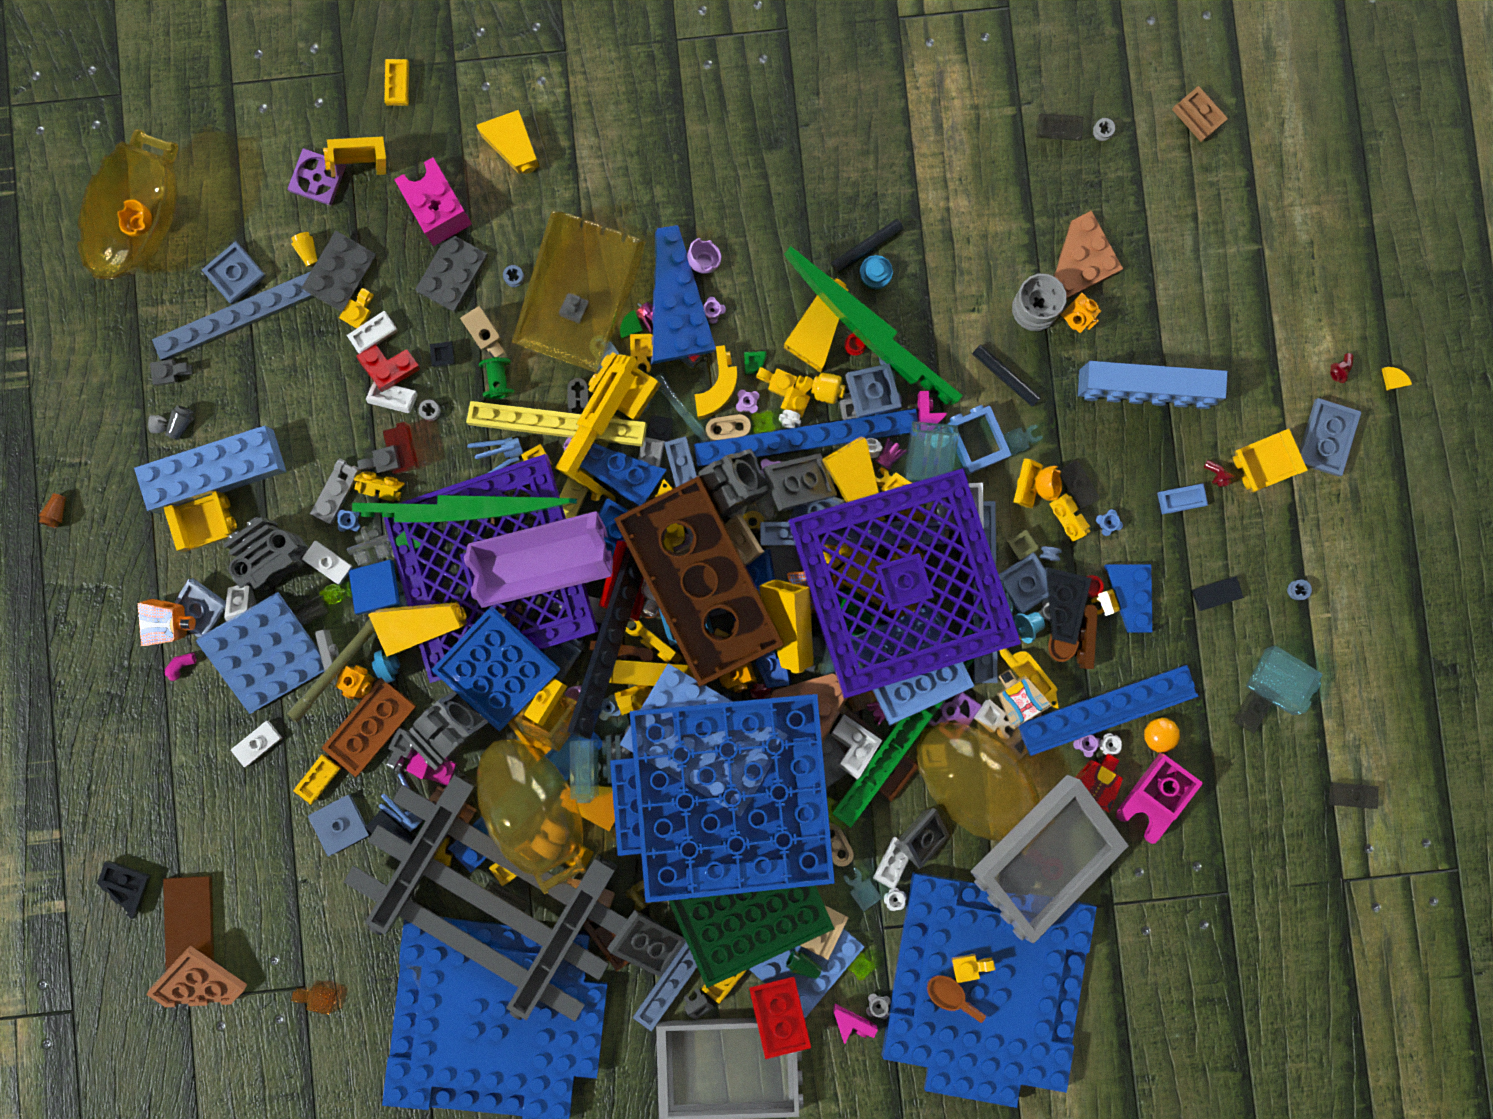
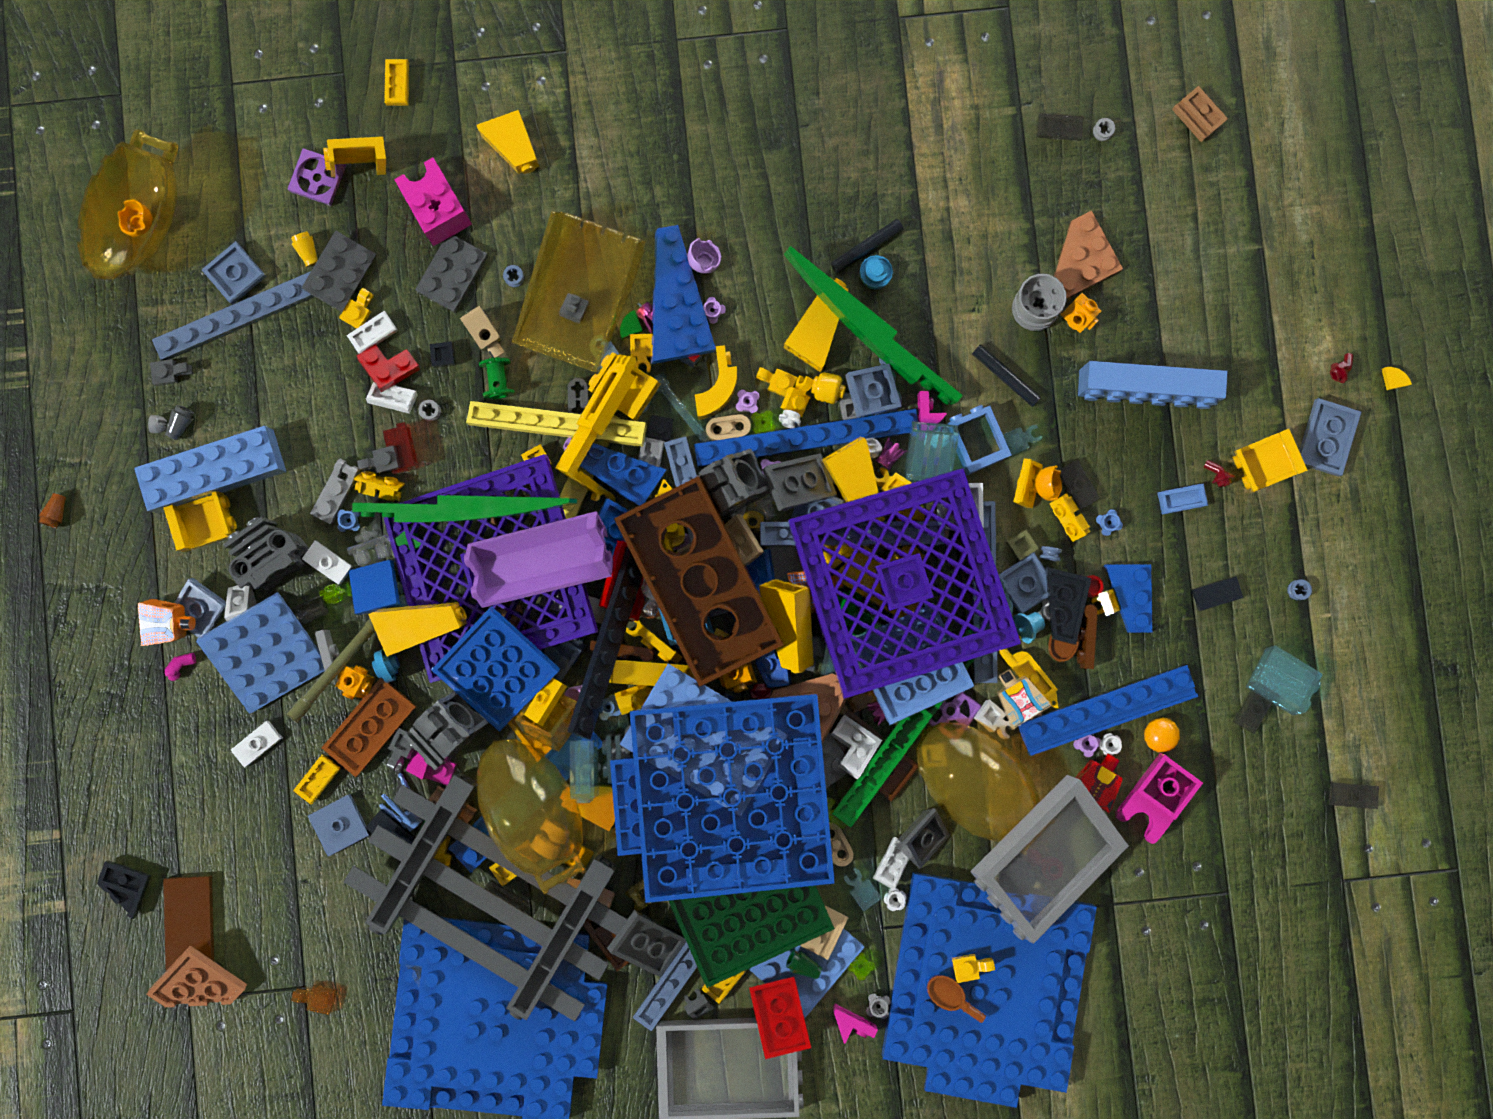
medium blue plant [467,437,523,473] -> none
green tile [744,351,766,376] -> none
red plate [844,333,867,356] -> none
light grey slope [1001,726,1028,760] -> none

